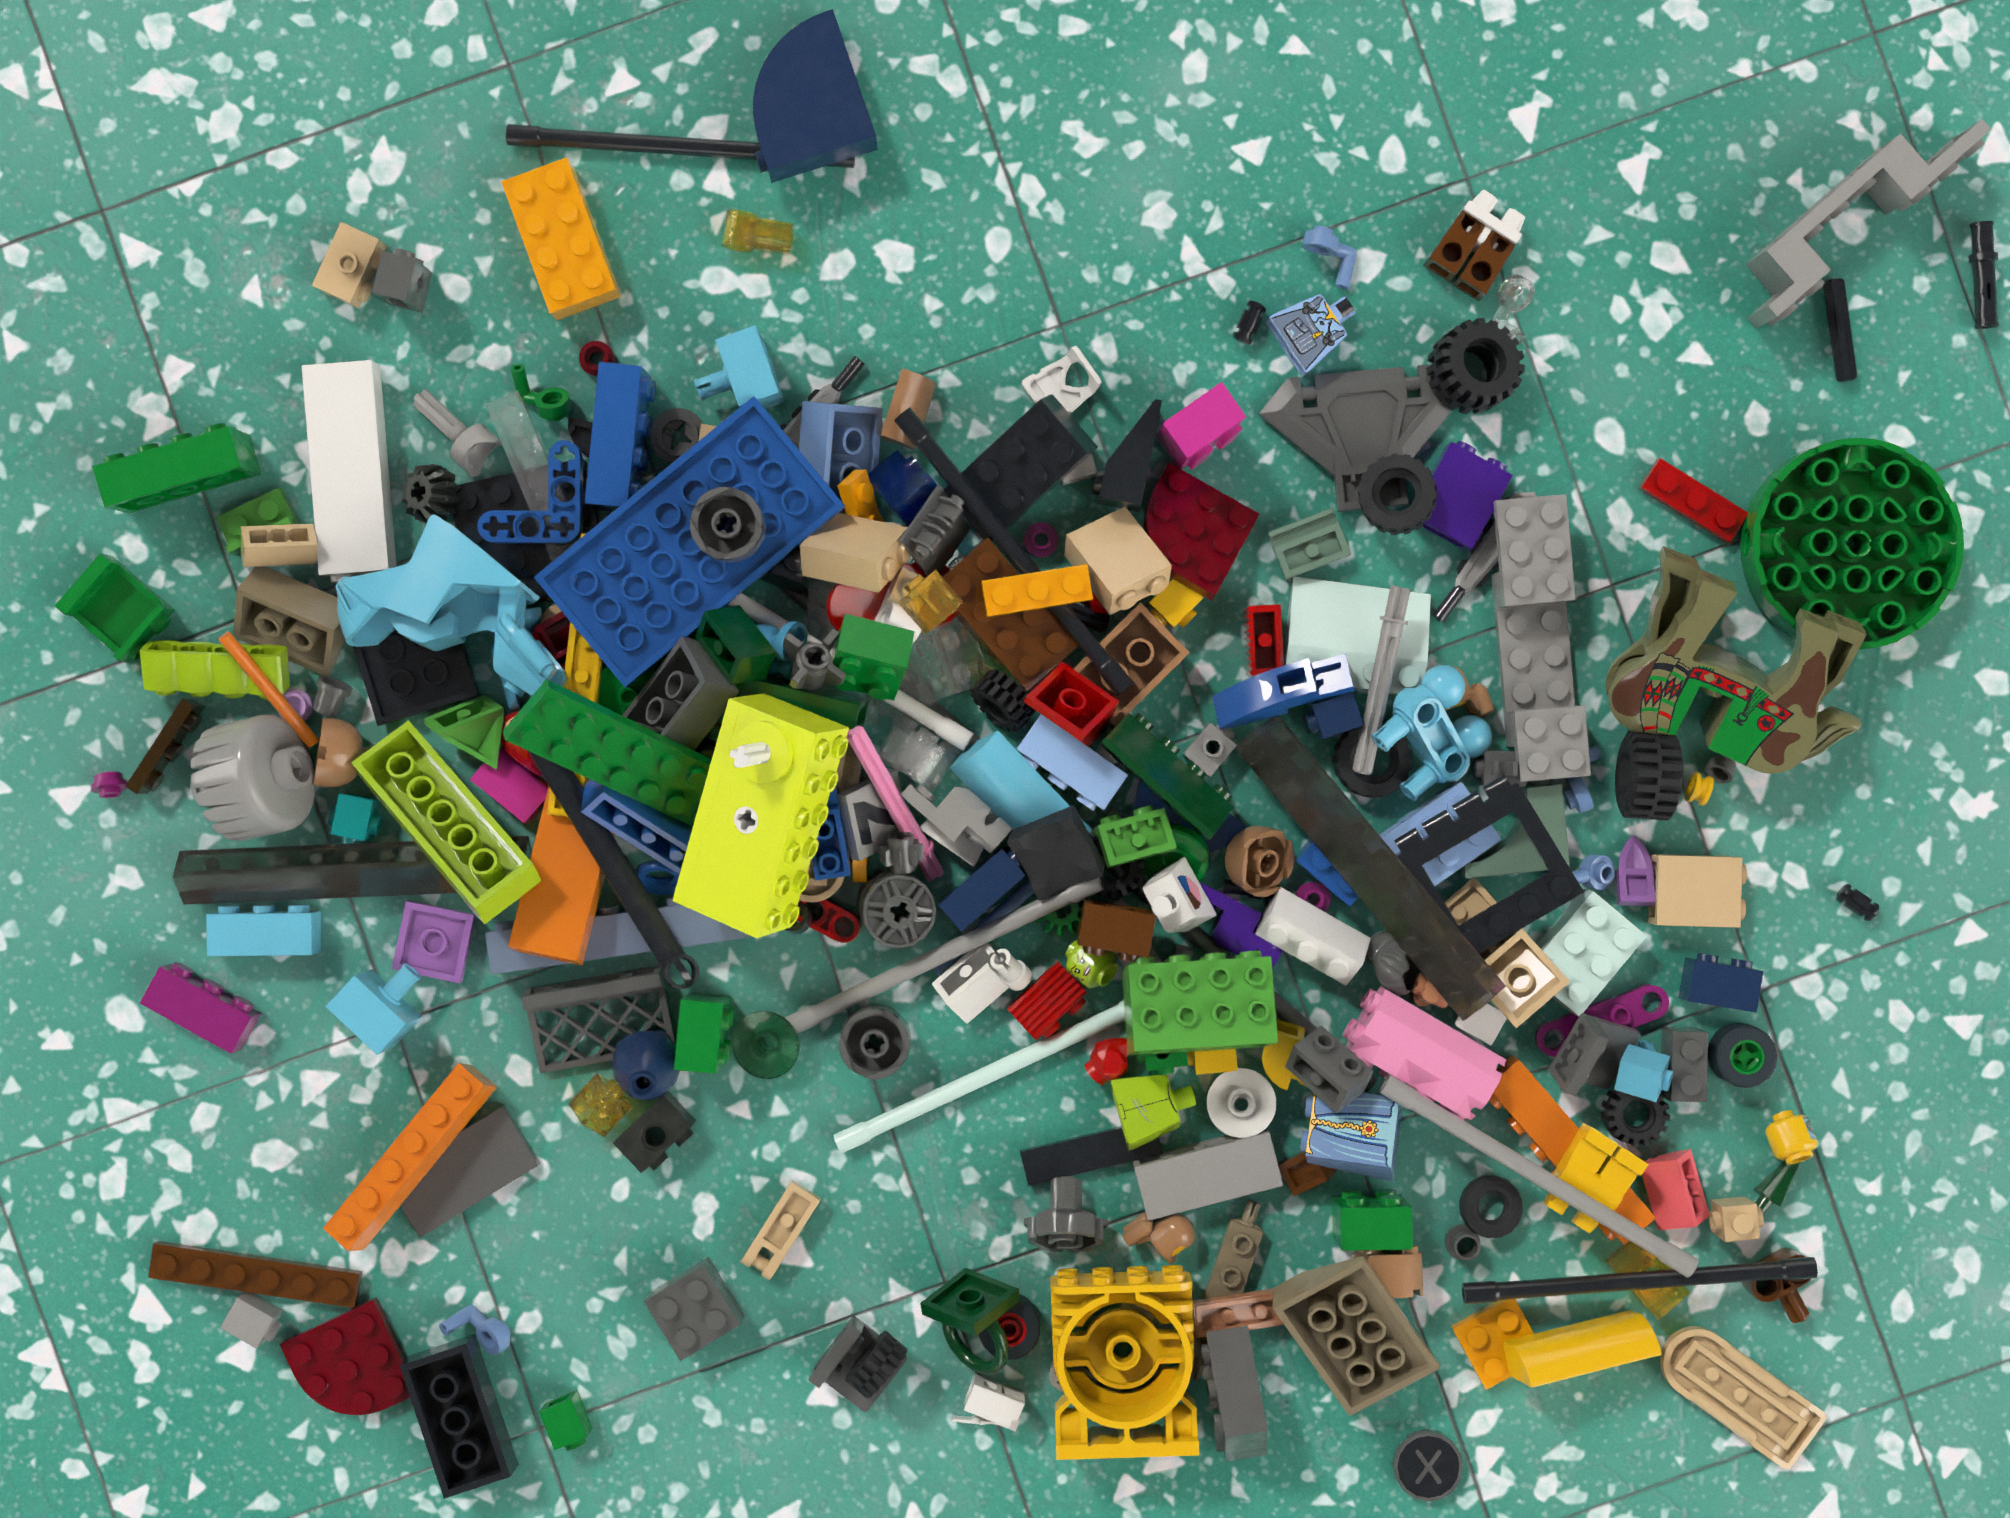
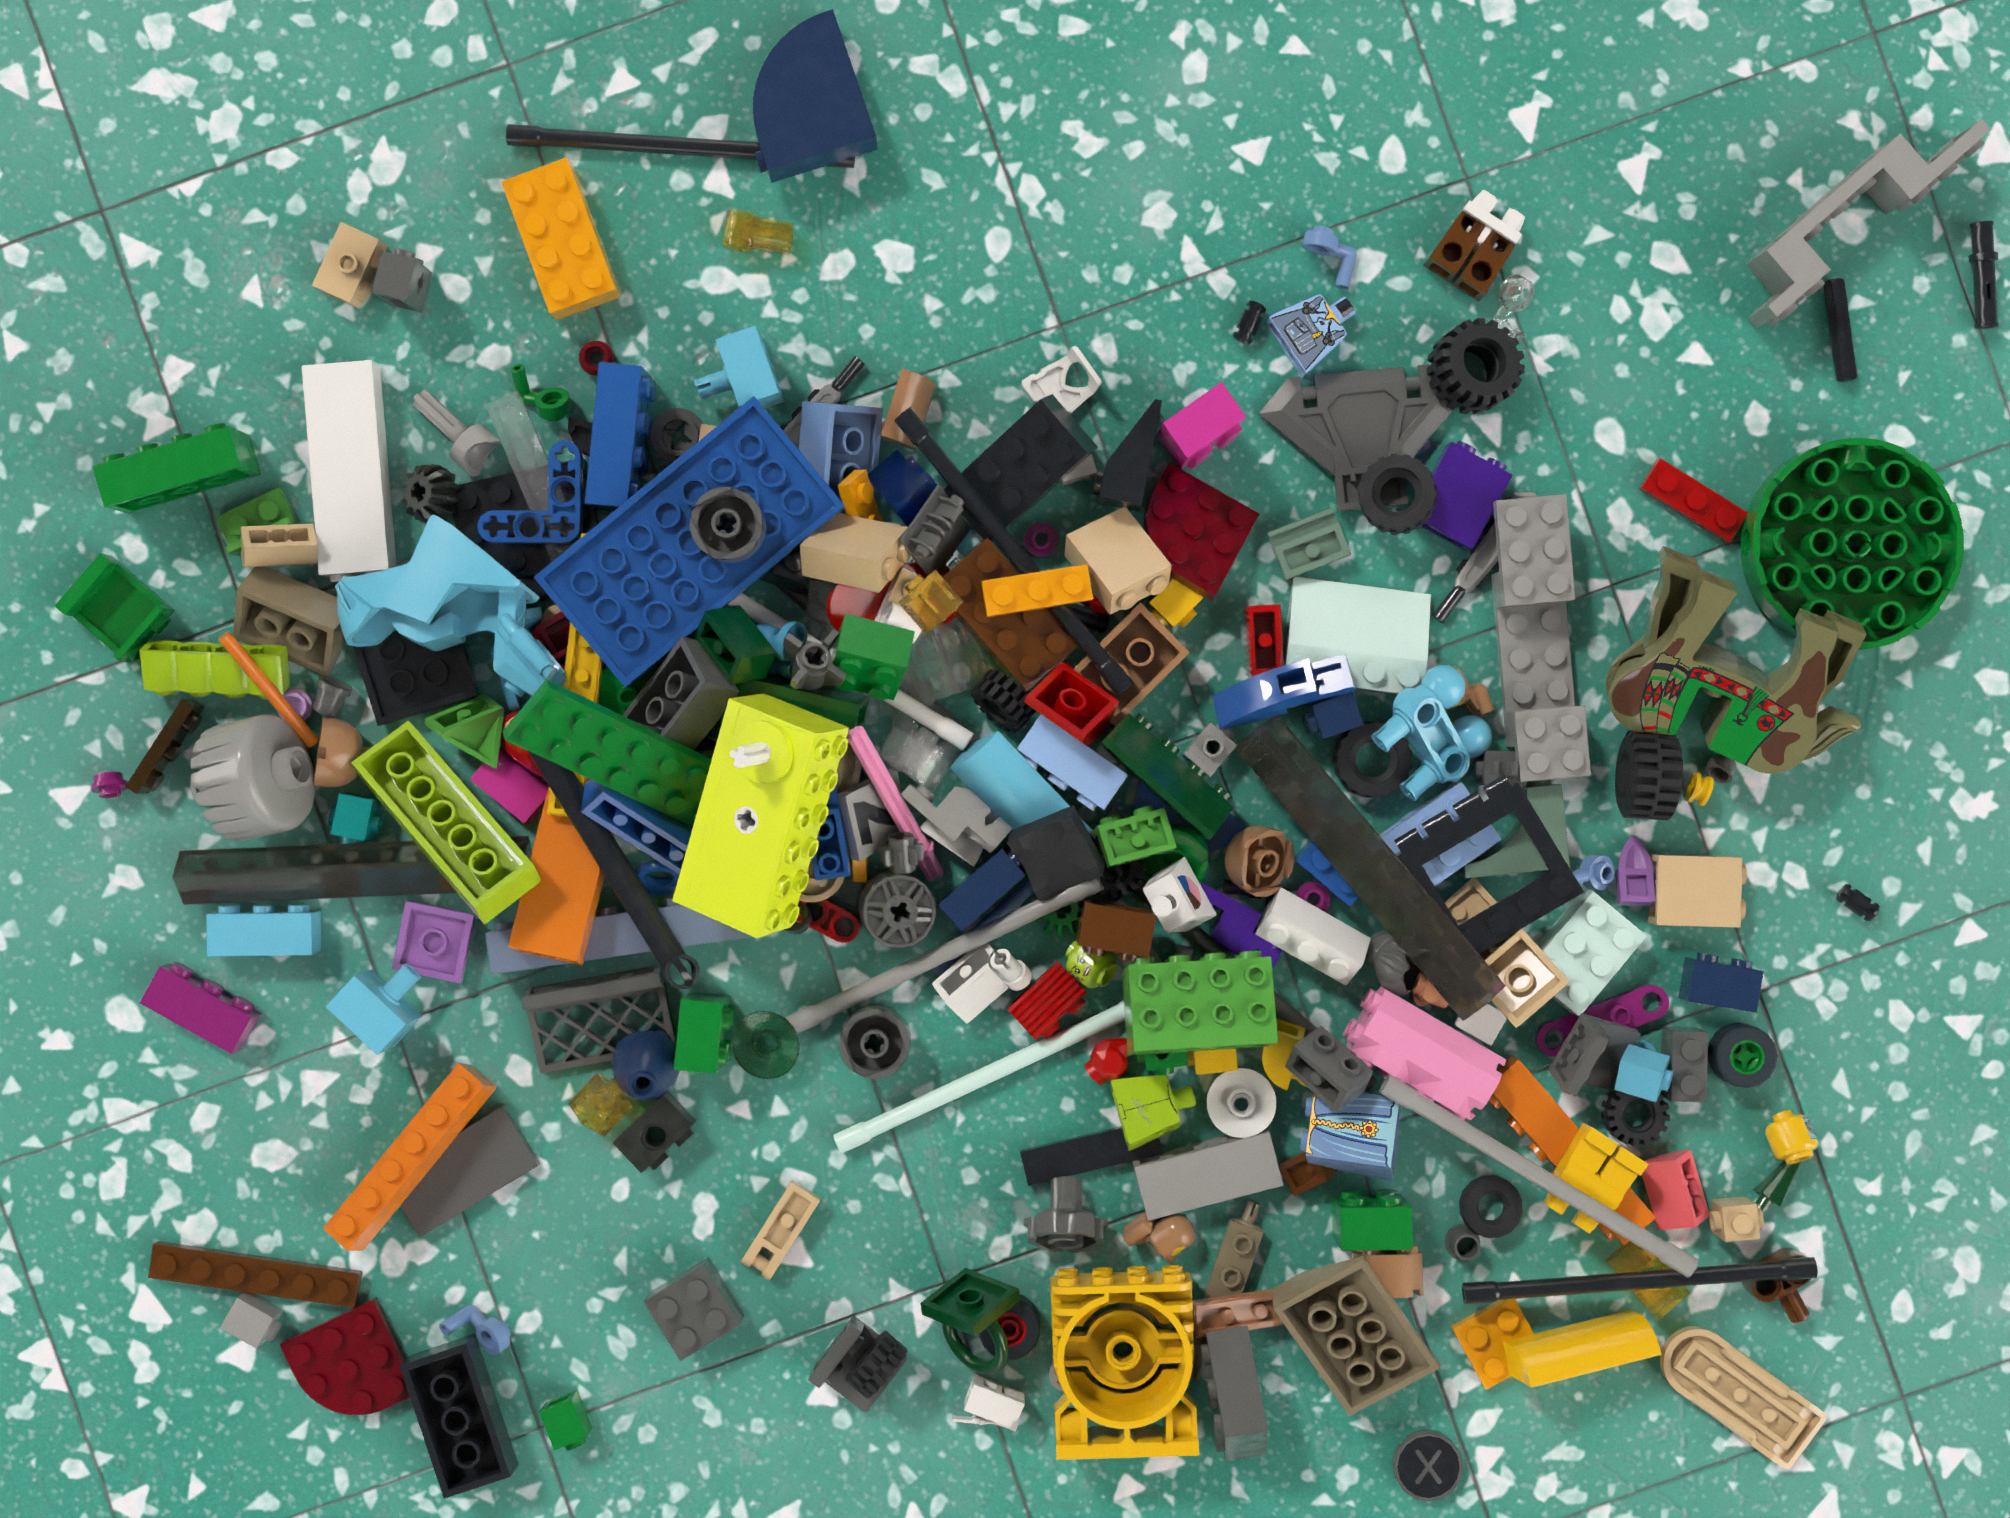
light grey axle [1353,585,1411,775] -> none
medium blue plate [1563,745,1601,814] -> none

